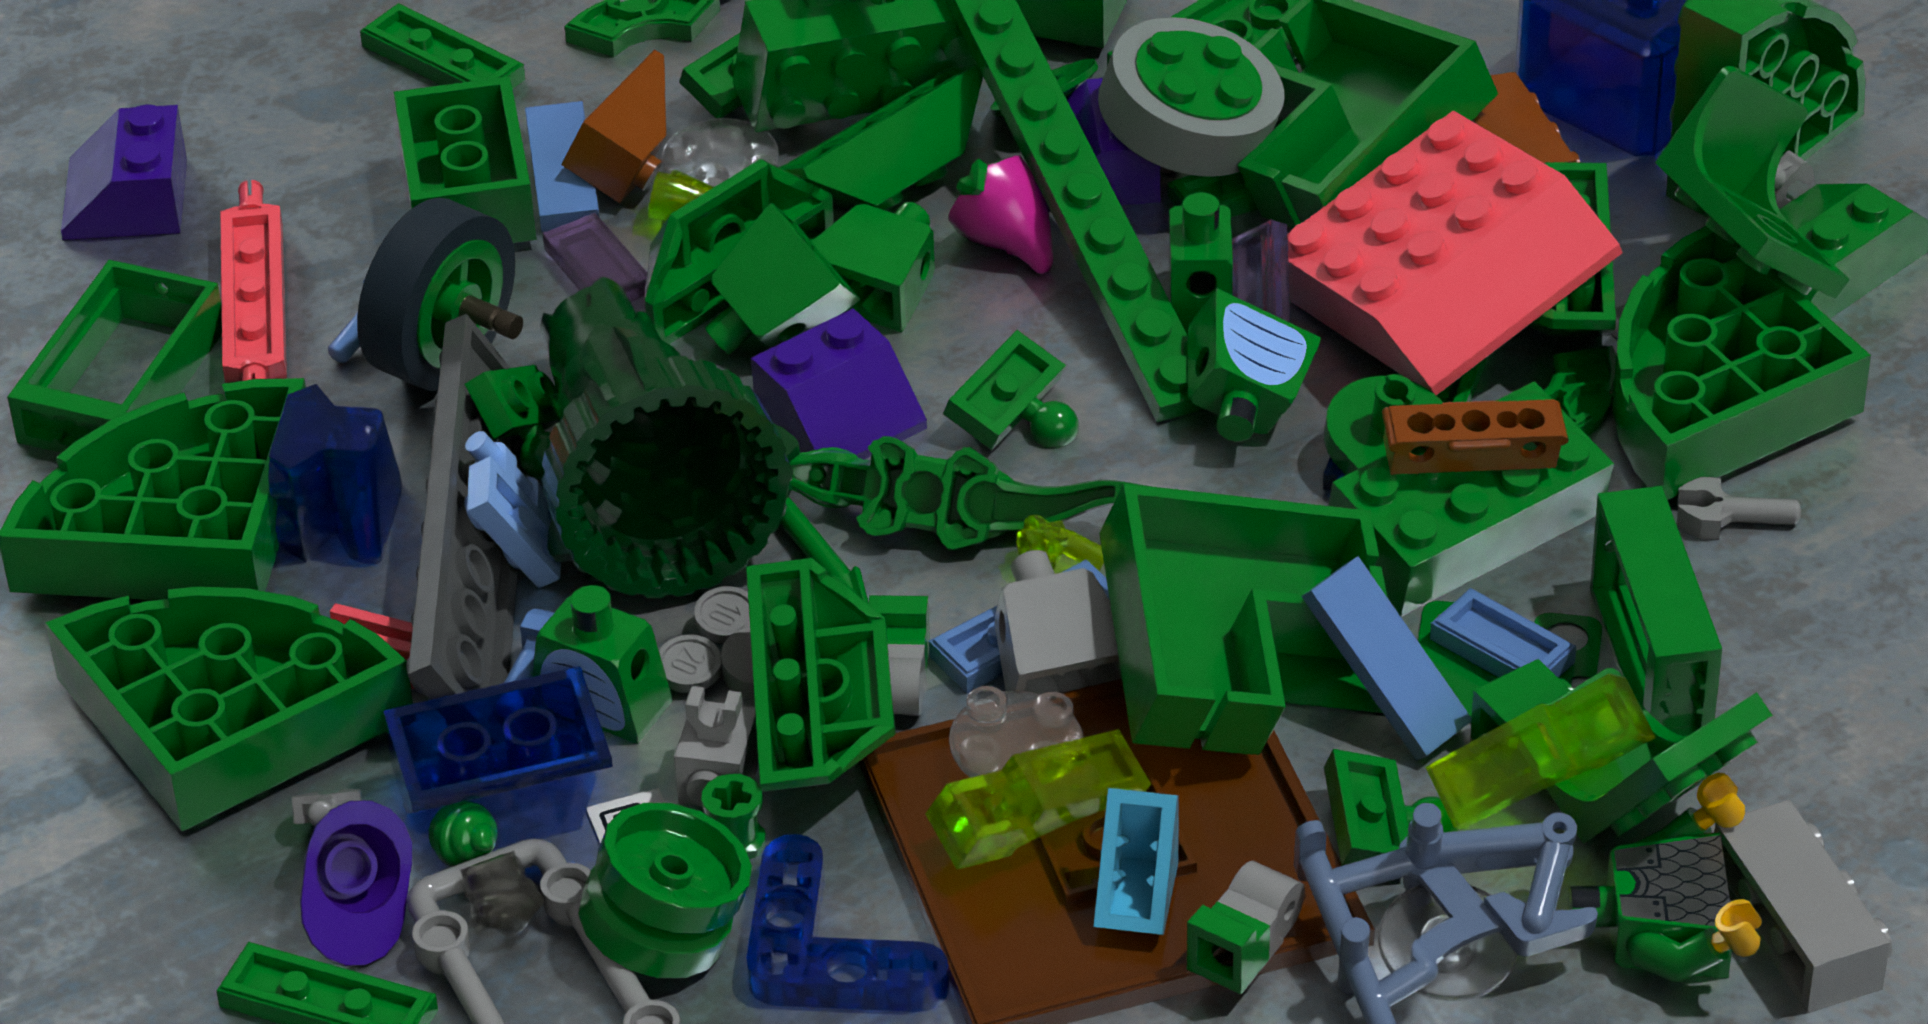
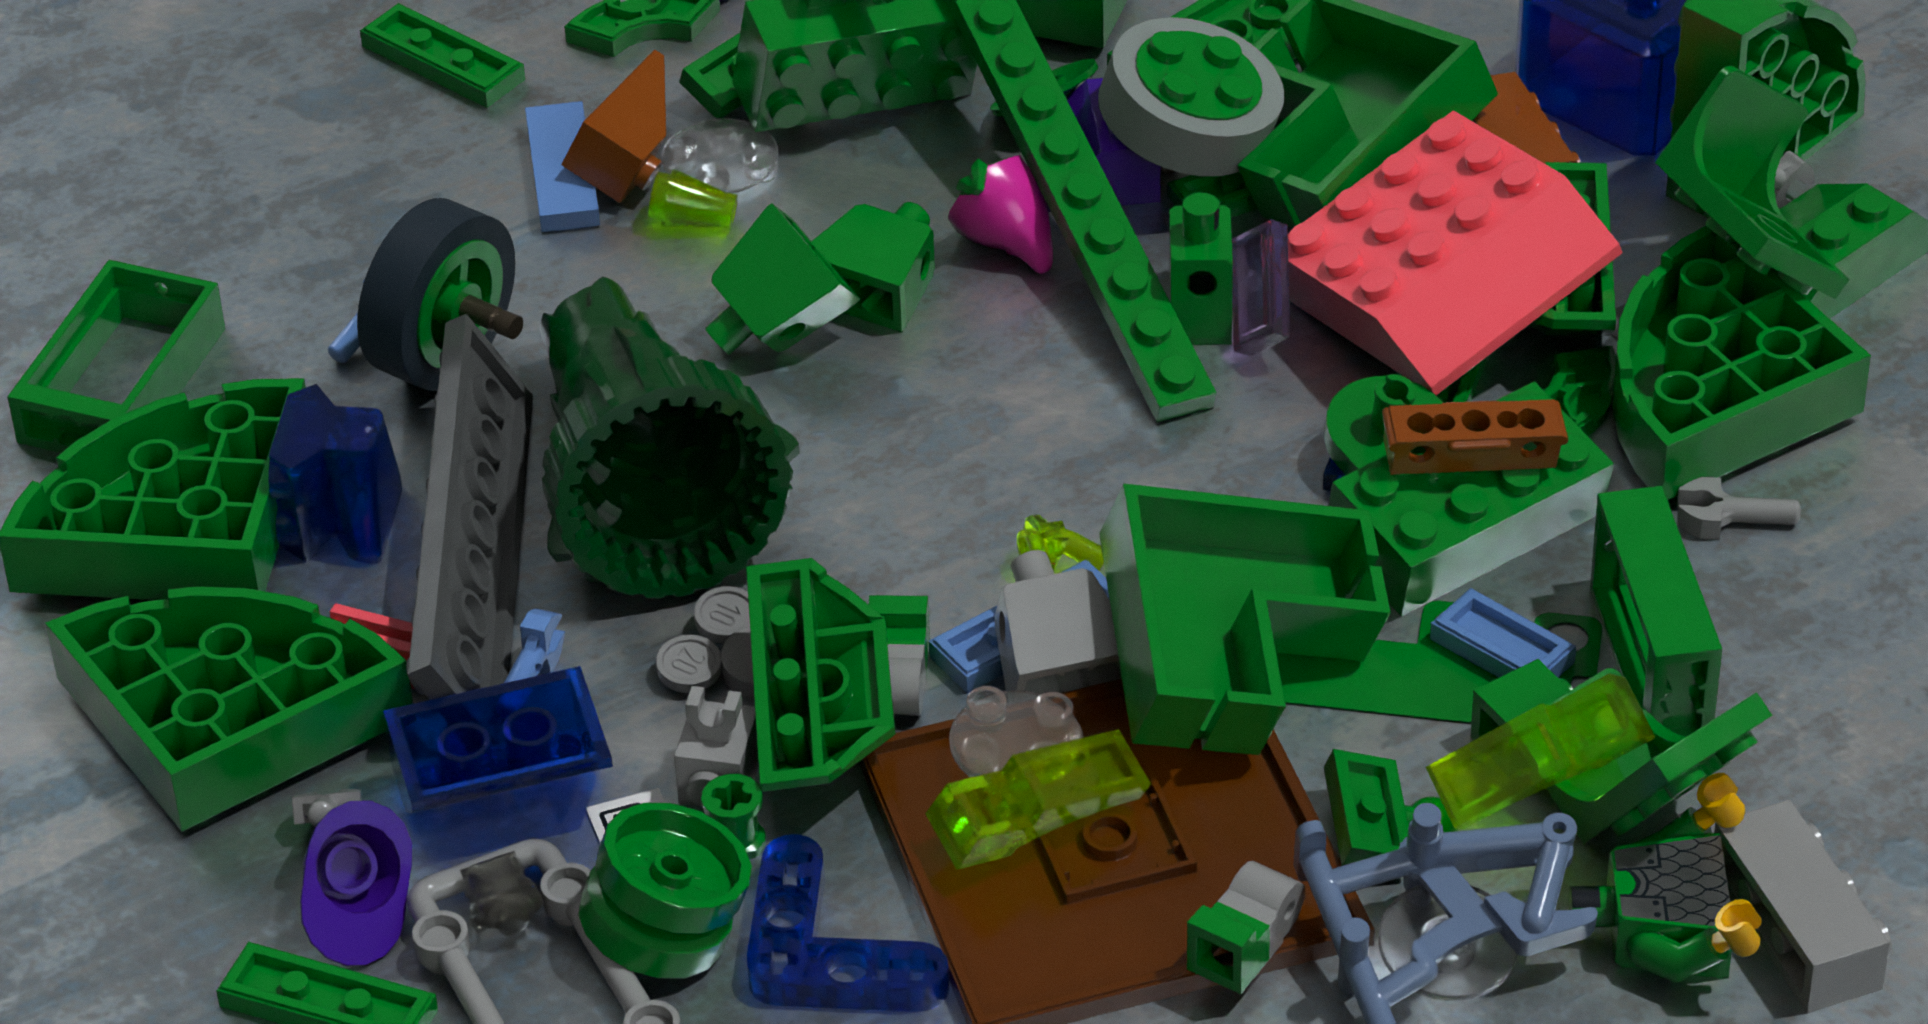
dark purple slope [61,104,187,240] -> none
coral plate [220,180,287,383] -> none
green brick [394,76,537,244] -> none
green plate [429,800,498,867] -> none
green plate [464,365,558,481] -> none
light blue plate [464,431,561,589] -> none
green torso [531,585,672,744] -> none
clear purple tile [542,213,647,302] -> none
green wedge [645,159,834,344] -> none
dark purple slope [751,309,927,460] -> none
green wedge [779,64,983,210] -> none
green piece [779,497,869,604] -> none
green animal [789,436,1152,551] -> none
green plate [943,330,1079,450] -> none
medium azure slope [1093,788,1179,935] -> none
green torso [1188,288,1321,442] -> none
medium blue tile [1301,556,1471,761] -> none

